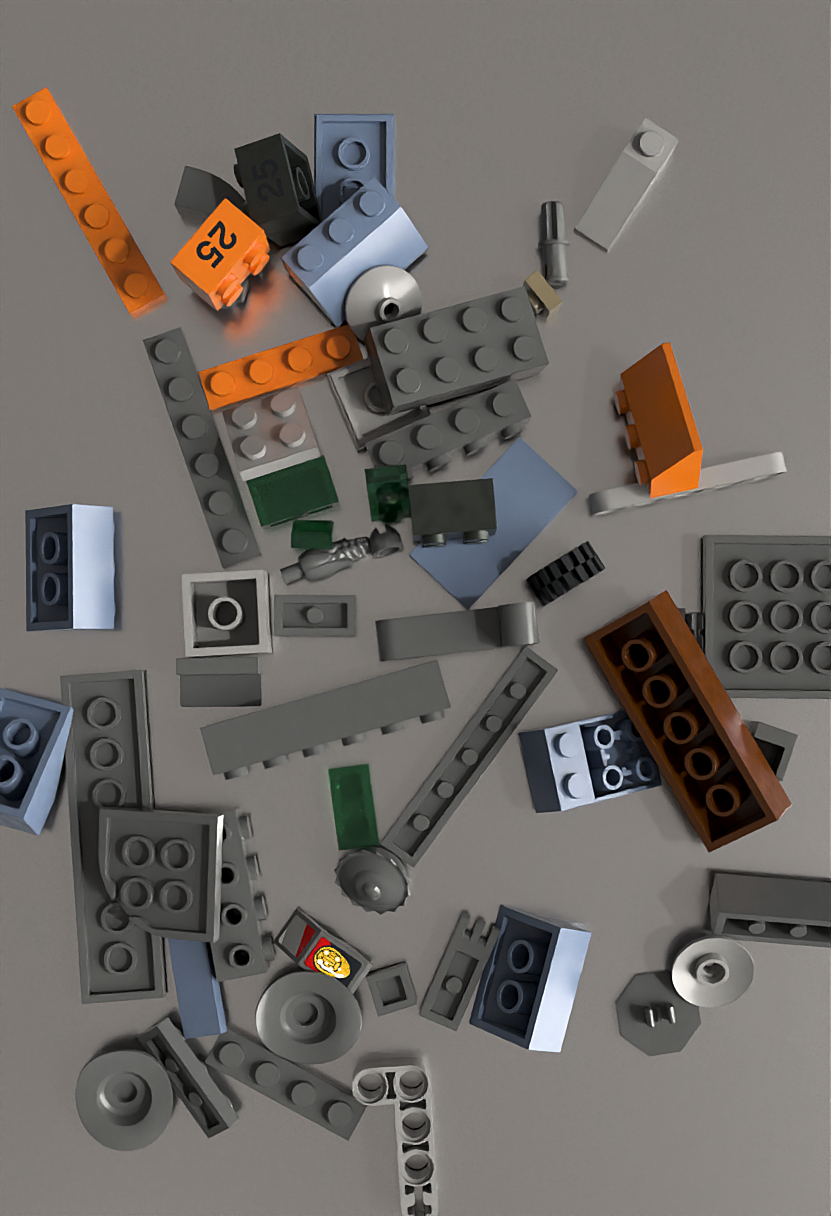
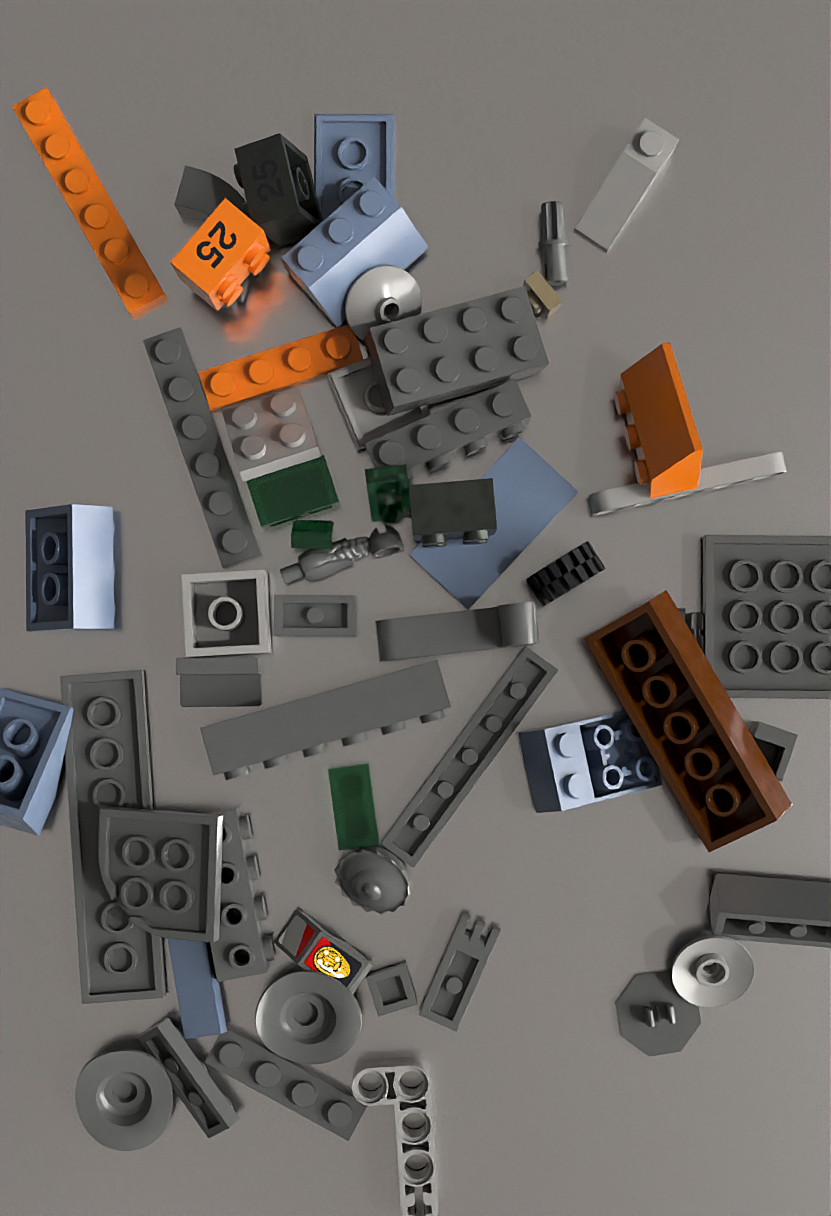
sand blue slope [469,905,592,1052] -> none

